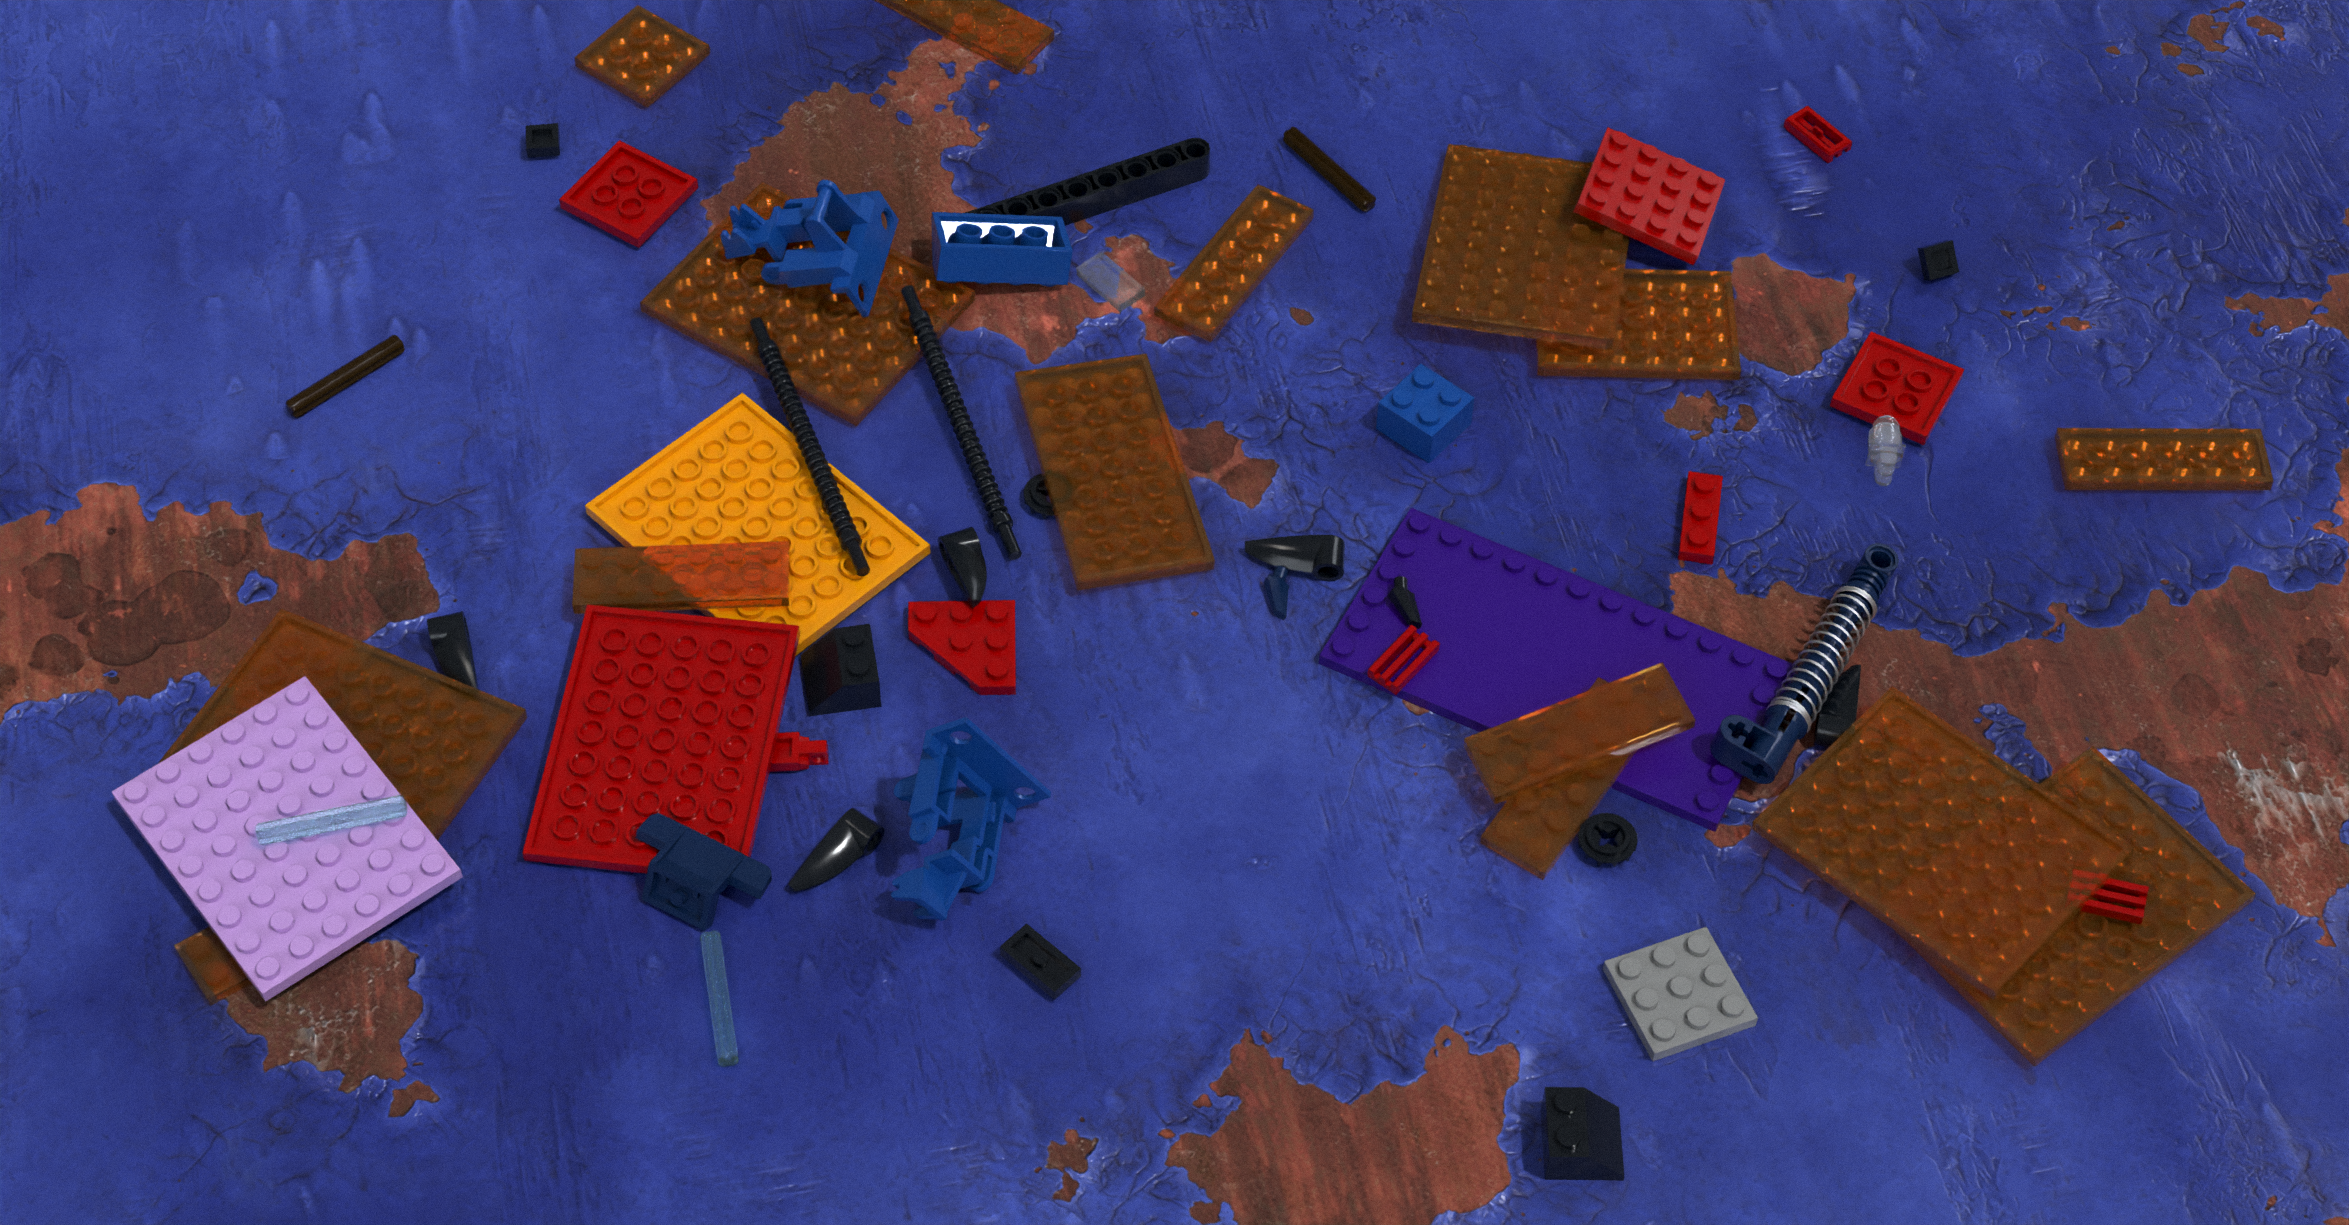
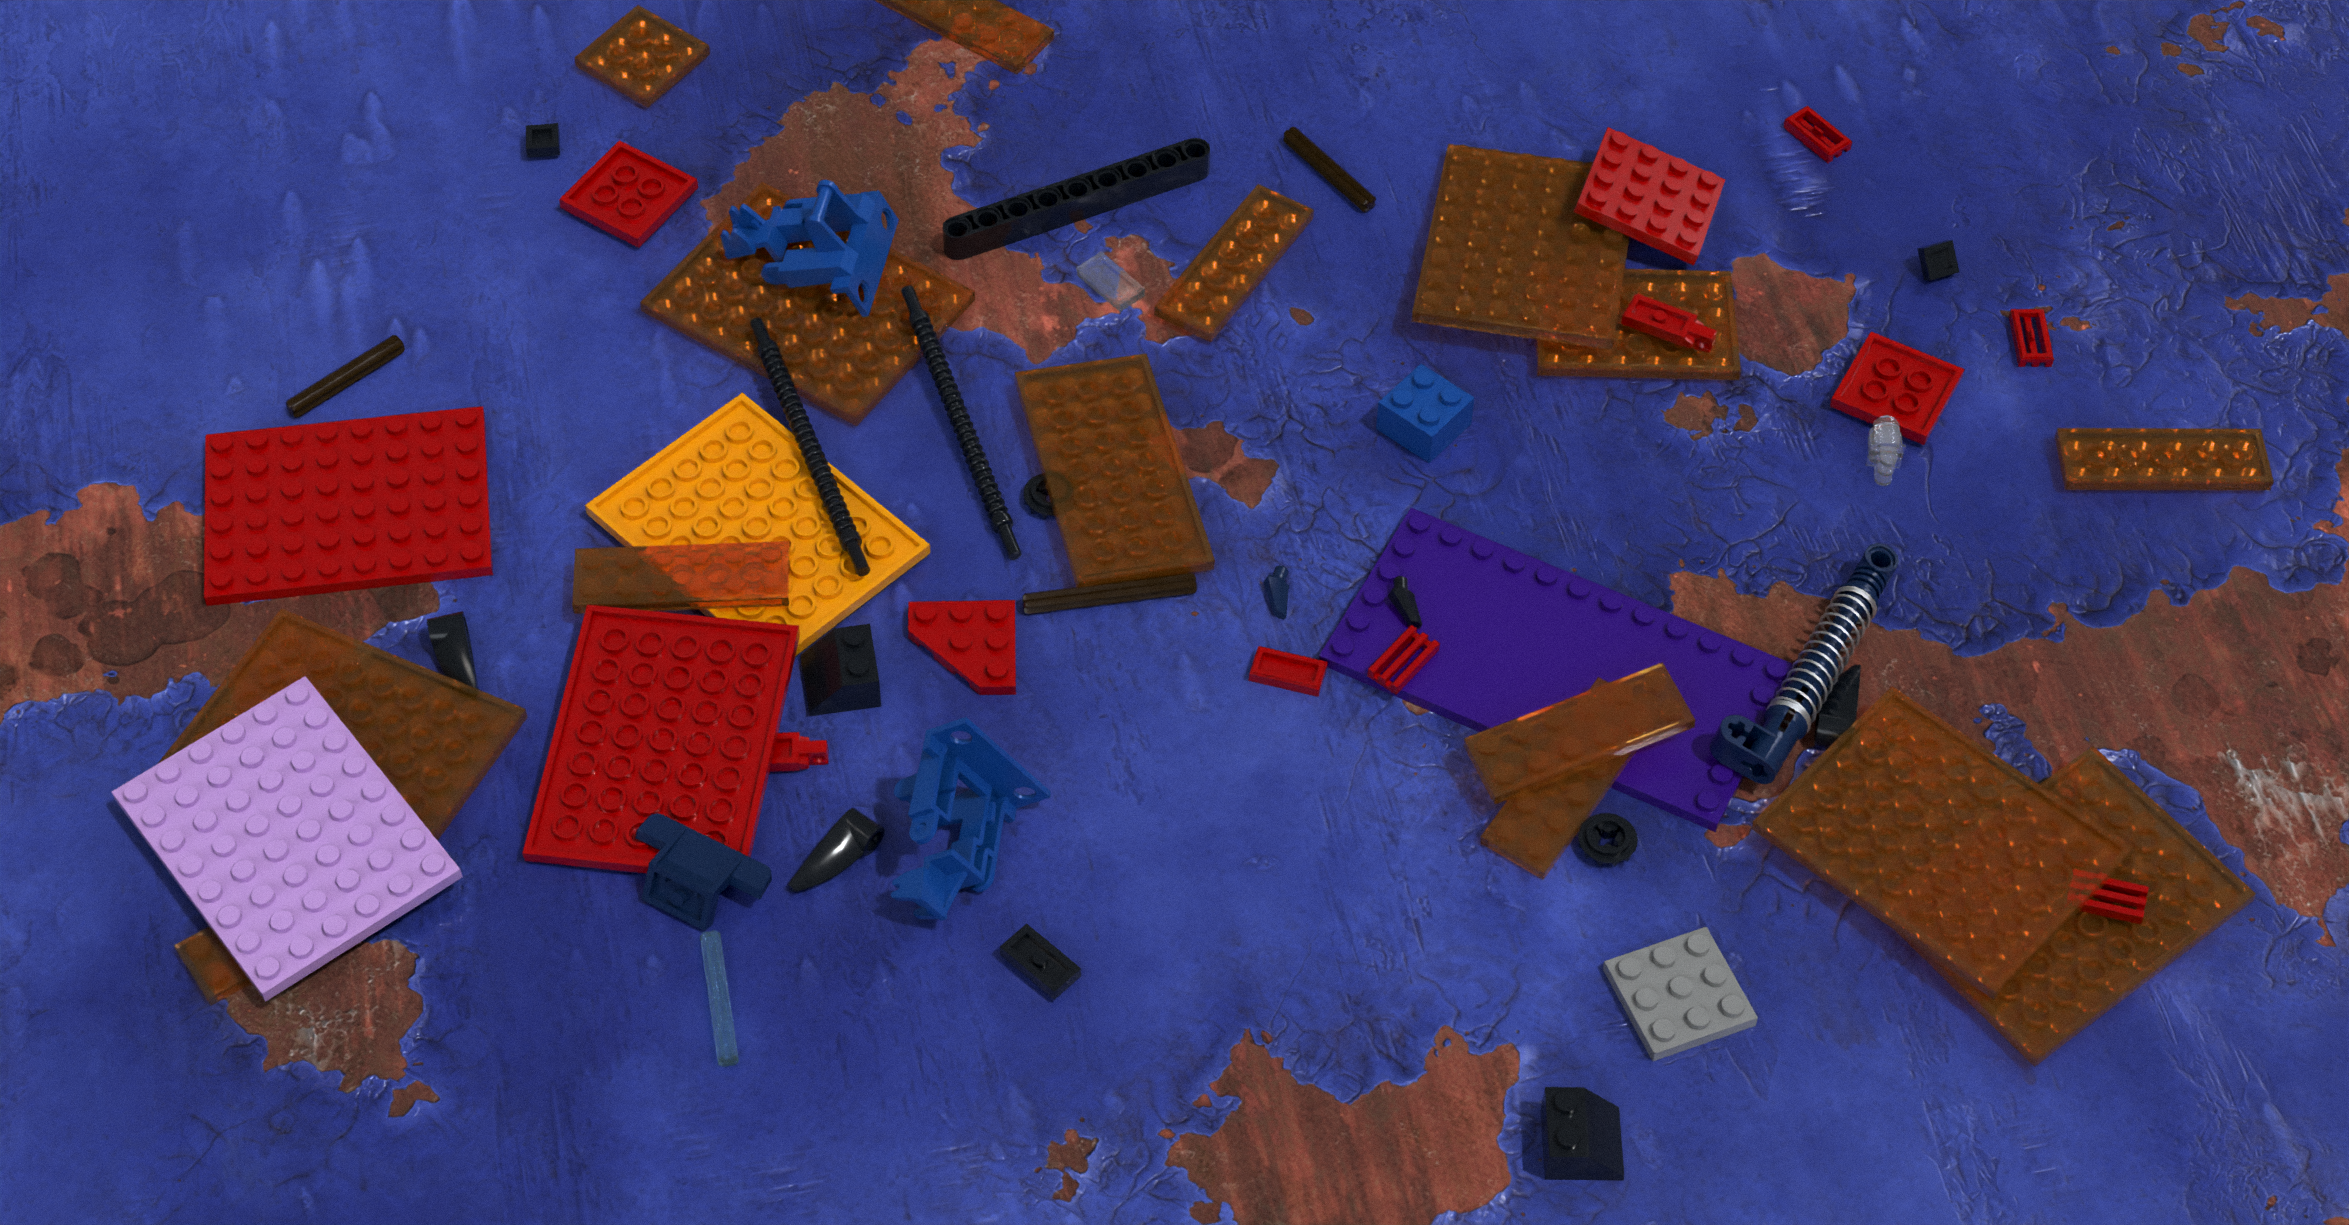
clear light blue axle [255,795,408,845] -> none
blue slope [931,212,1073,287] -> none
black piece [938,527,987,608] -> none
black piece [1245,535,1345,582] -> none
red plate [1678,471,1723,565] -> none
none -> red plate [204,406,493,606]
none -> dark brown axle [1022,573,1197,614]
none -> red tile [1249,646,1328,697]
none -> red hinge [1621,294,1717,353]
none -> red tile [2009,309,2054,367]

